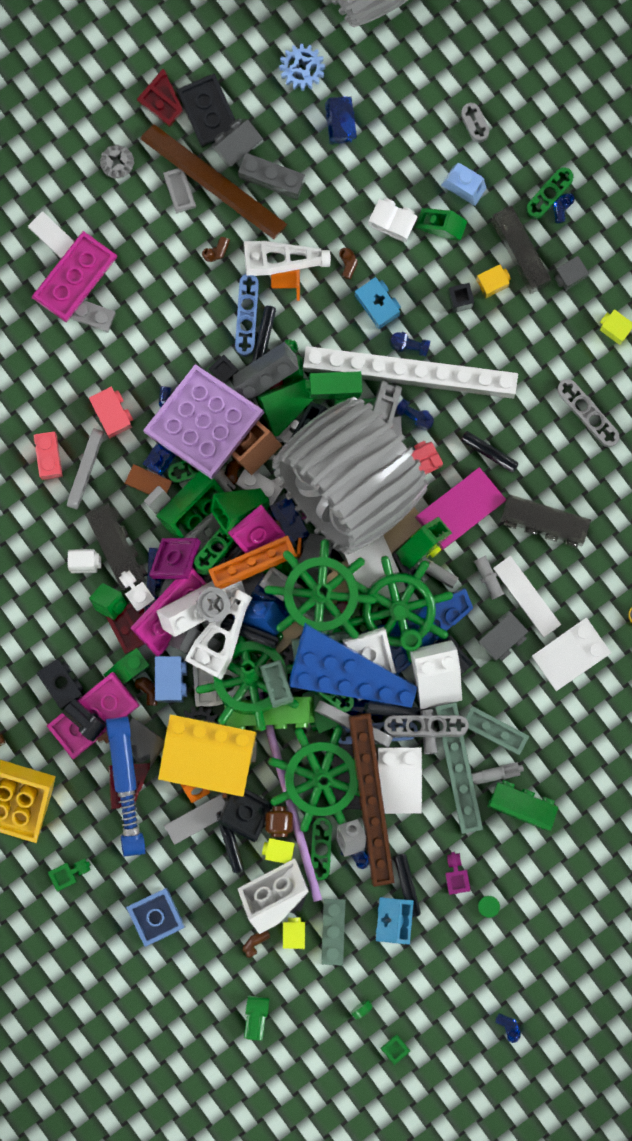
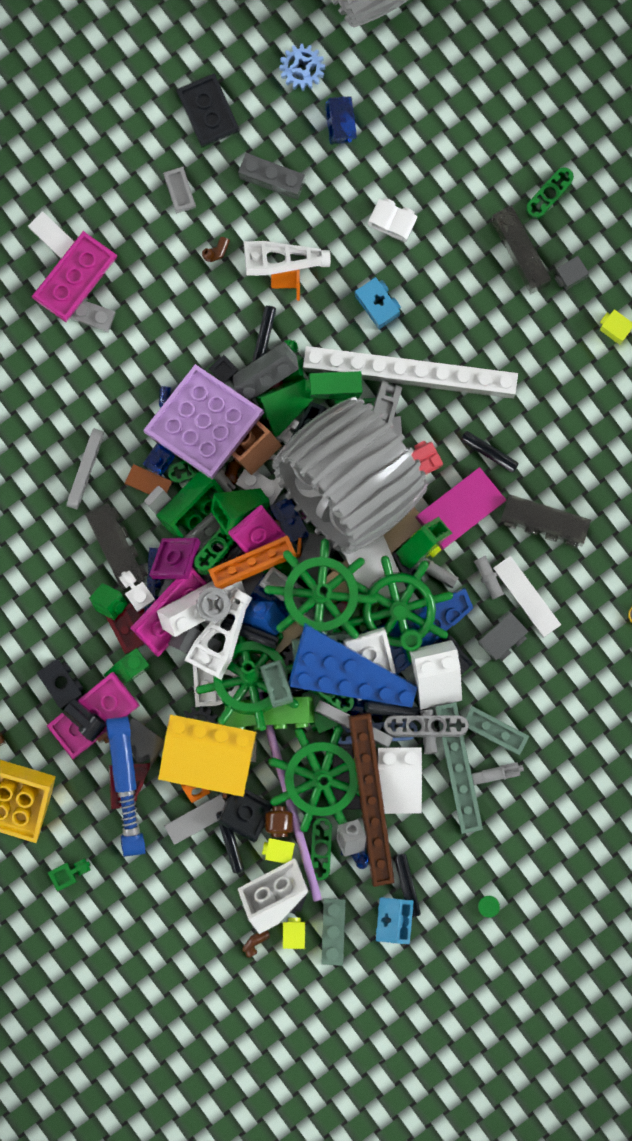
coral brick [34,432,63,480] -> none
white brick [68,549,101,573] -> none
coral brick [89,386,133,439] -> none
light grey gear [100,144,134,178] -> none
medium blue brick [126,888,186,947] -> none
reddish brown arm [135,677,157,706] -> none
dark red wing [137,69,183,127] -> none
reddish brown tile [141,124,287,239] -> none
medium blue brick [155,656,188,703] -> none
dark grey brick [211,118,263,166] -> none
medium blue beam [235,274,259,357] -> none
green piece [244,995,270,1041] -> none
reddish brown arm [339,247,358,280] -> none
green tile [351,1000,373,1019] -> none
green tile [380,1034,411,1065] -> none
clear blue leg [390,331,431,357] -> none
clear blue leg [395,398,434,430] -> none
green slope [415,208,467,240] -> none
light blue torso [441,163,486,206] -> none
magenta plate [445,851,470,895] -> none
black brick [448,283,475,313] -> none
light grey beam [461,103,489,143] -> none
yellow brick [476,264,511,298] -> none
green slope [487,780,558,831] -> none
clear blue arm [495,1013,521,1043] -> none
white slope [532,618,611,691] -> none
clear blue arm [554,193,575,223] -> none
light grey beam [557,379,619,447] -> none

